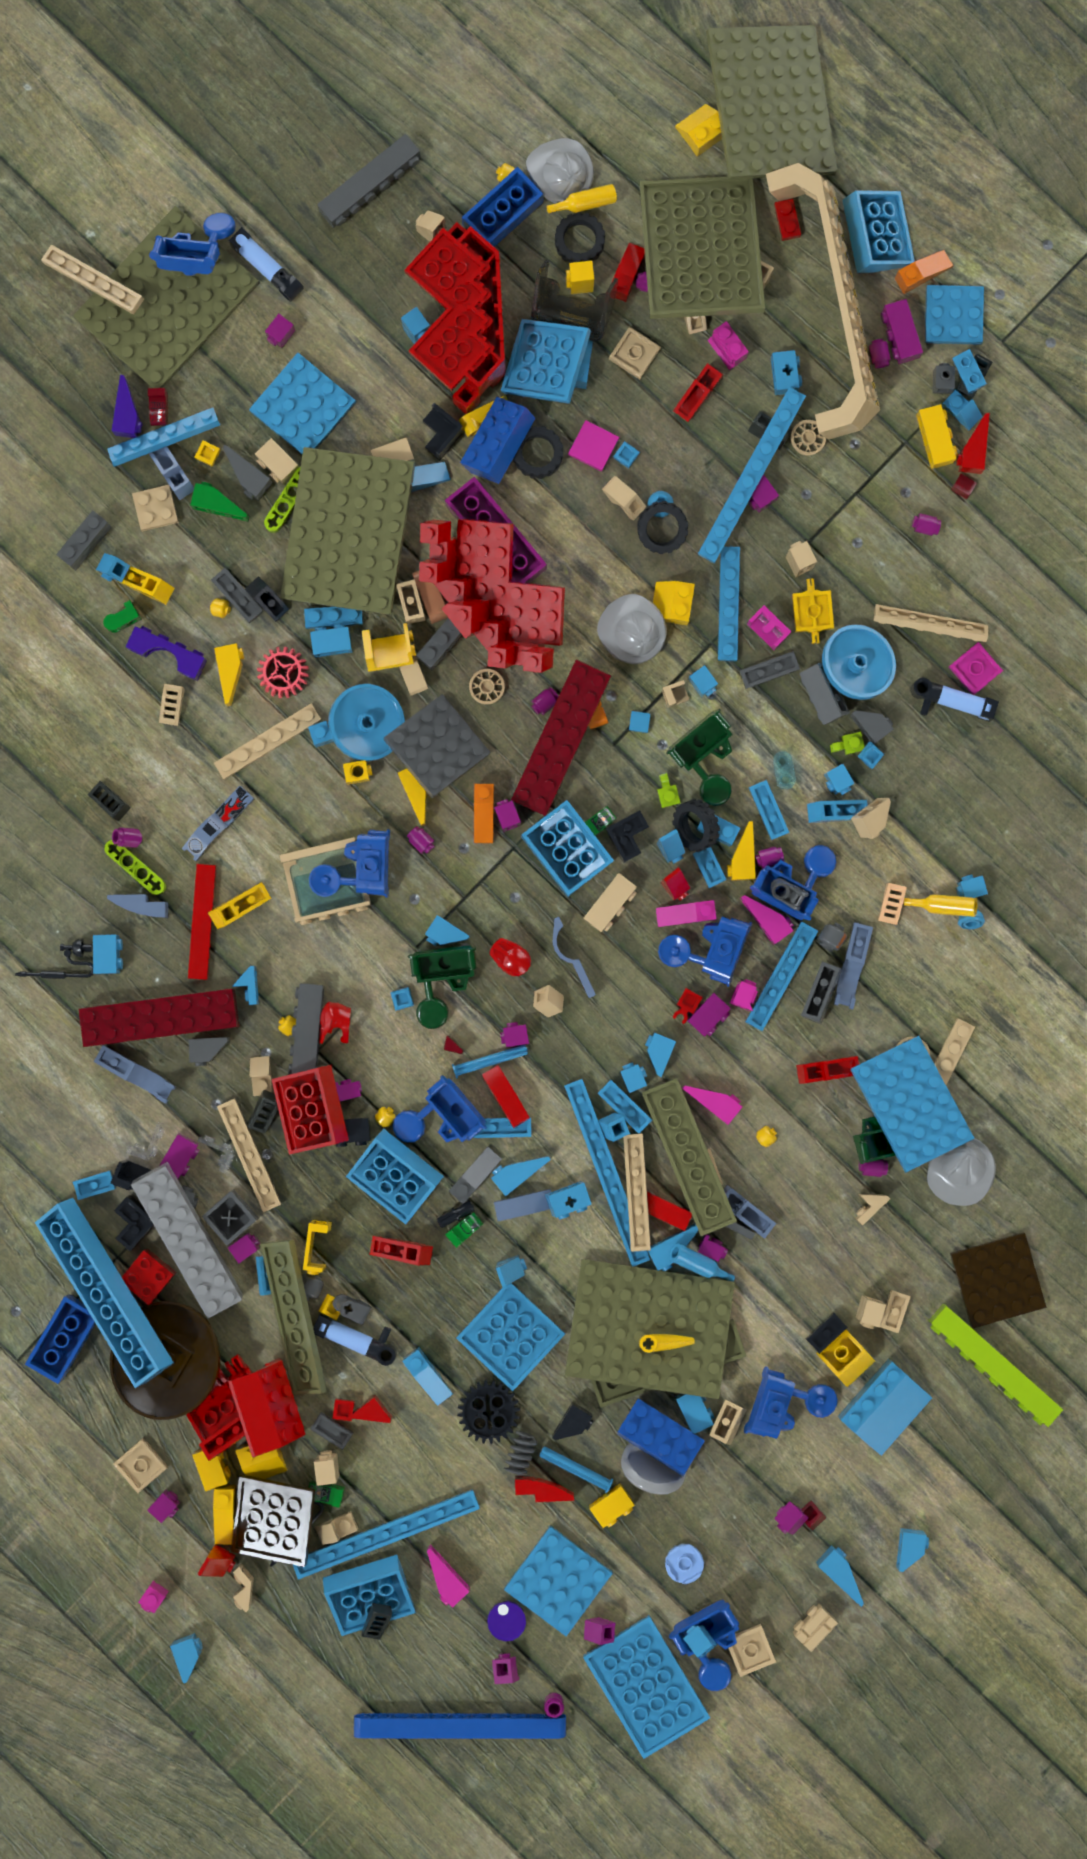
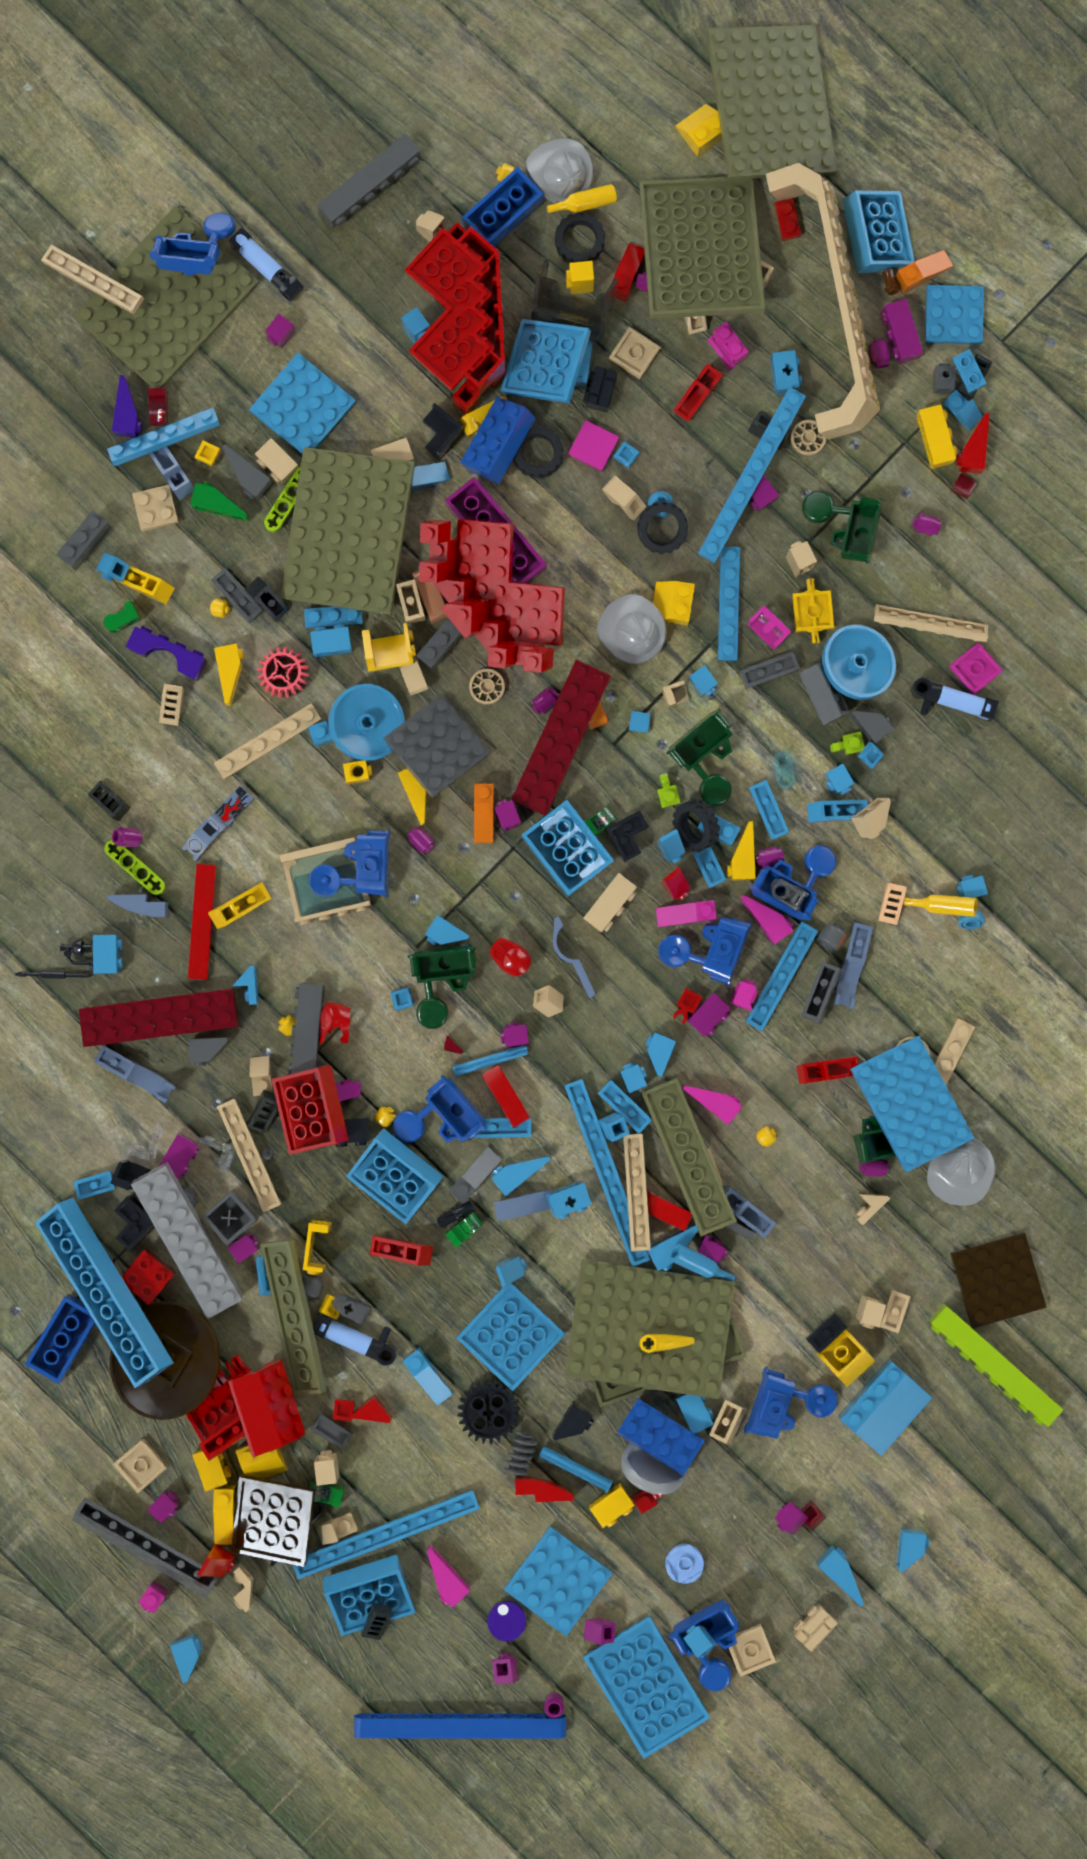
none -> dark grey brick [72,1497,218,1598]
none -> black brick [583,366,618,413]
none -> red plate [632,1490,665,1514]
none -> dark green piece [802,491,882,564]
none -> reddish brown pin [882,269,900,295]

